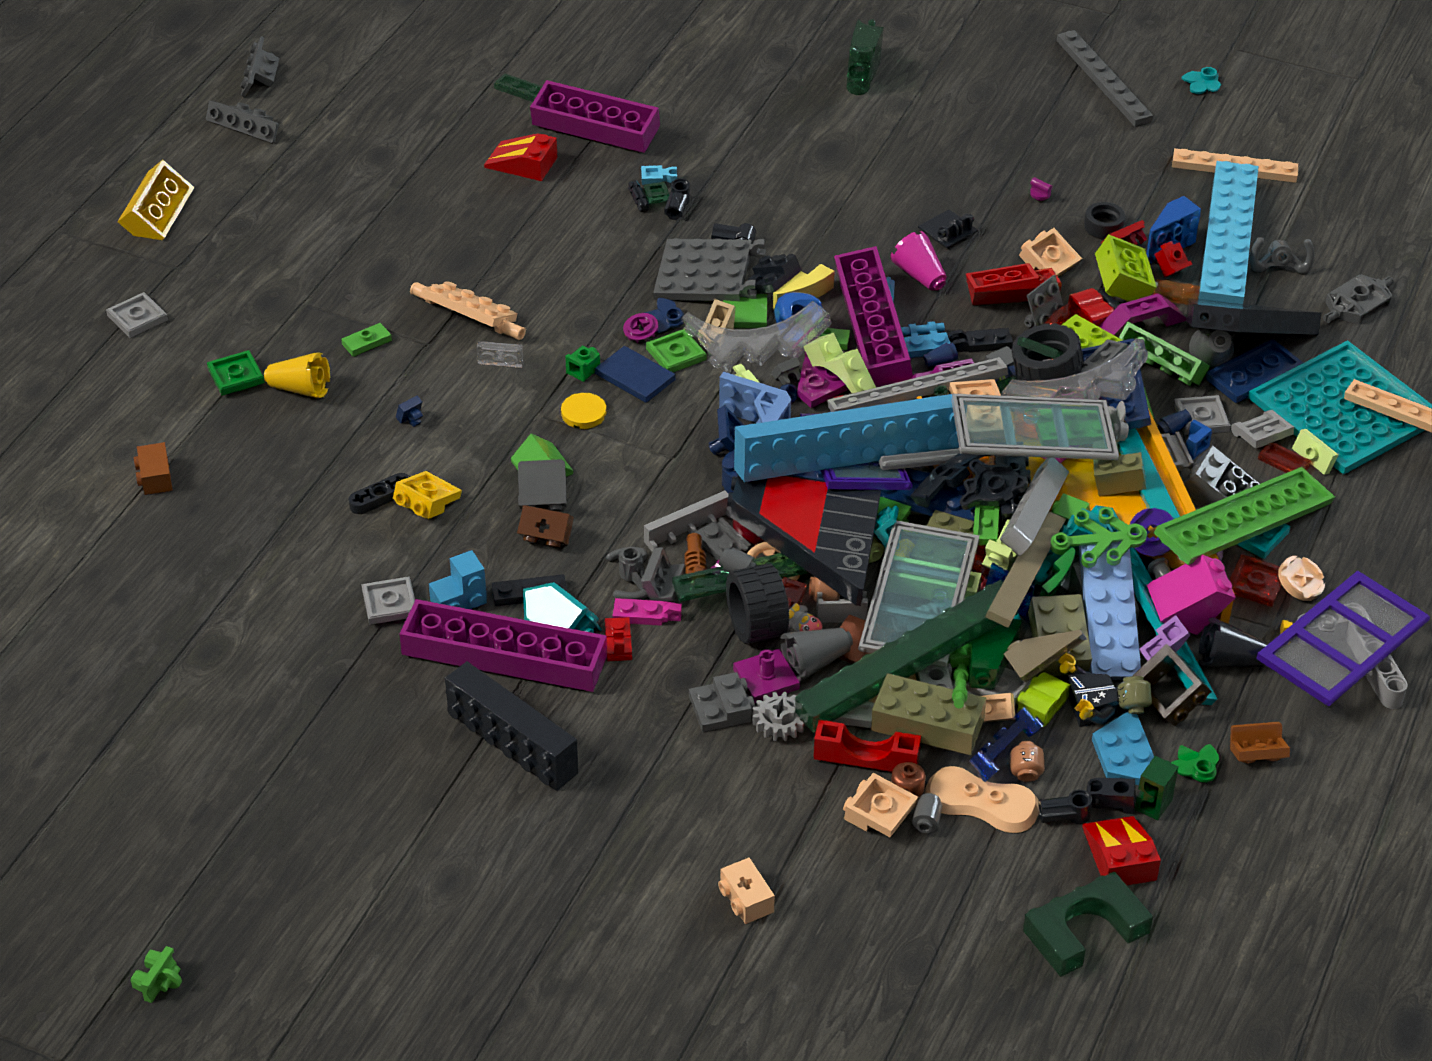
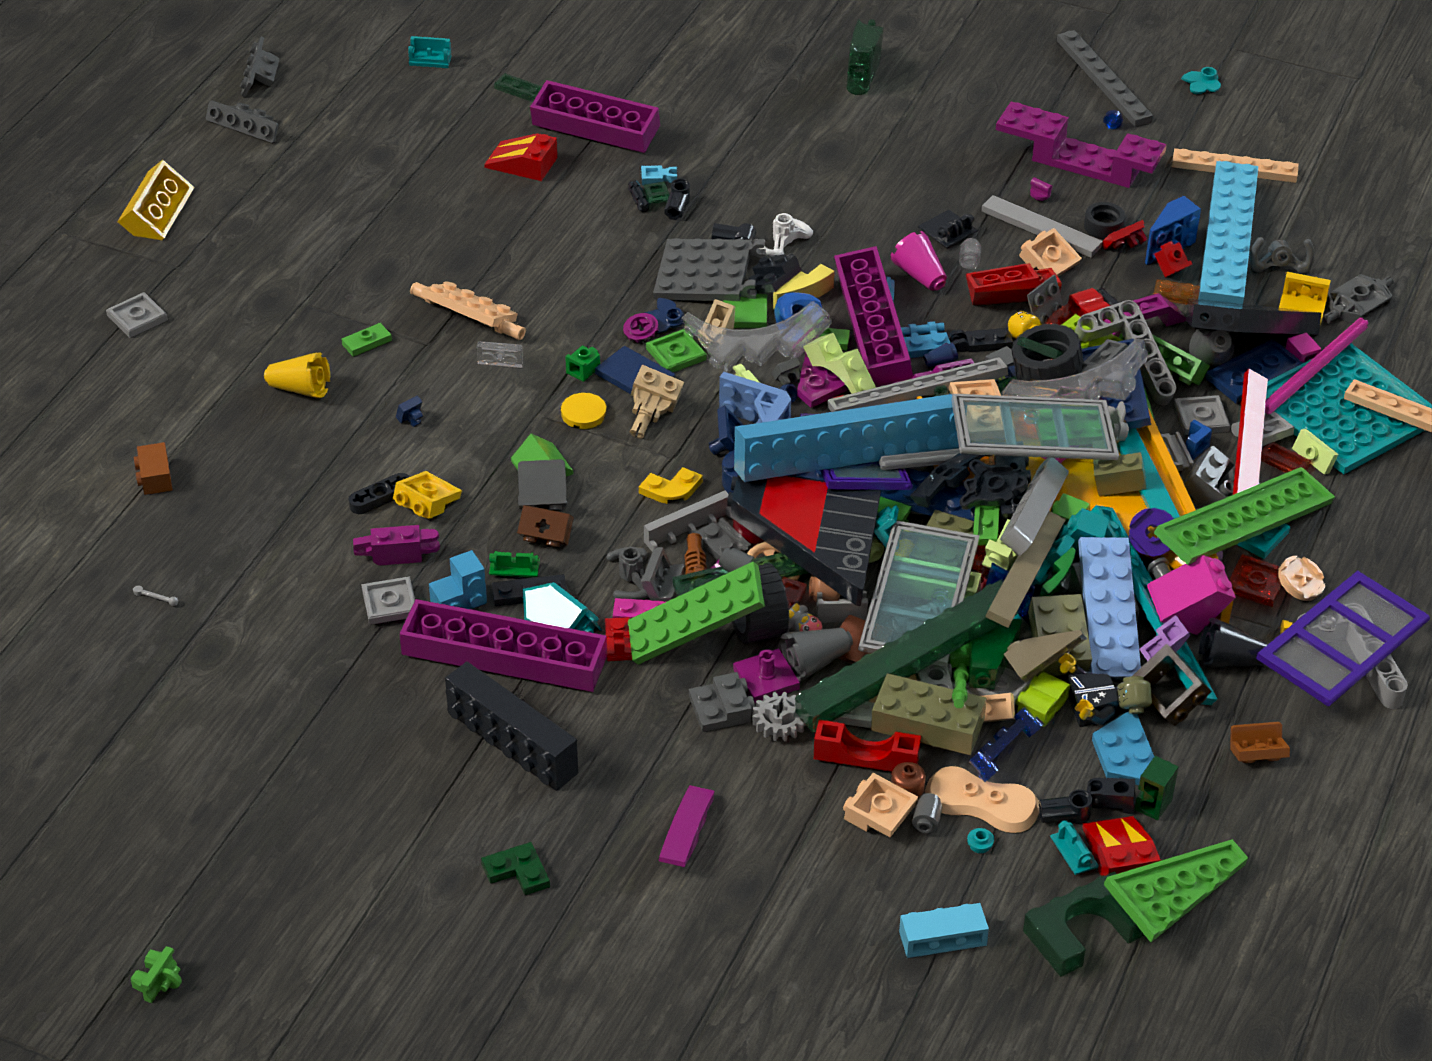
green plate [207,350,265,396] -> none
light nougat brick [718,858,775,924] -> none
nougat head [1010,741,1045,782] -> none
bright green plant [1050,507,1147,568] -> none
lime piece [1095,234,1158,302] -> none
dark blue cone [1156,409,1192,435] -> none
green plate [1171,744,1219,782] -> none
none -> light grey hinge [133,586,178,606]
none -> magenta hinge [353,525,440,566]
none -> teal hinge [408,36,452,68]
none -> dark green plate [481,842,550,895]
none -> green hinge [489,551,540,577]
none -> bright green plate [628,561,765,664]
none -> tan brick [630,365,684,439]
none -> yellow plate [639,467,703,504]
none -> magenta slope [659,785,715,867]
none -> white piece [753,213,813,257]
none -> medium azure brick [899,903,989,958]
none -> clear brick [959,238,982,269]
none -> teal plate [967,828,994,854]
none -> light grey tile [982,195,1103,258]
none -> magenta bracket [996,102,1167,188]
none -> yellow head [1008,311,1041,339]
none -> teal hinge [1050,821,1099,875]
none -> light grey beam [1075,300,1176,405]
none -> clear blue plate [1103,110,1123,129]
none -> bright green wing [1104,839,1248,942]
none -> tile [1233,369,1268,495]
none -> dark pink axle [1265,318,1368,415]
none -> yellow bracket [1279,272,1331,325]
none -> dark pink brick [1286,333,1321,363]

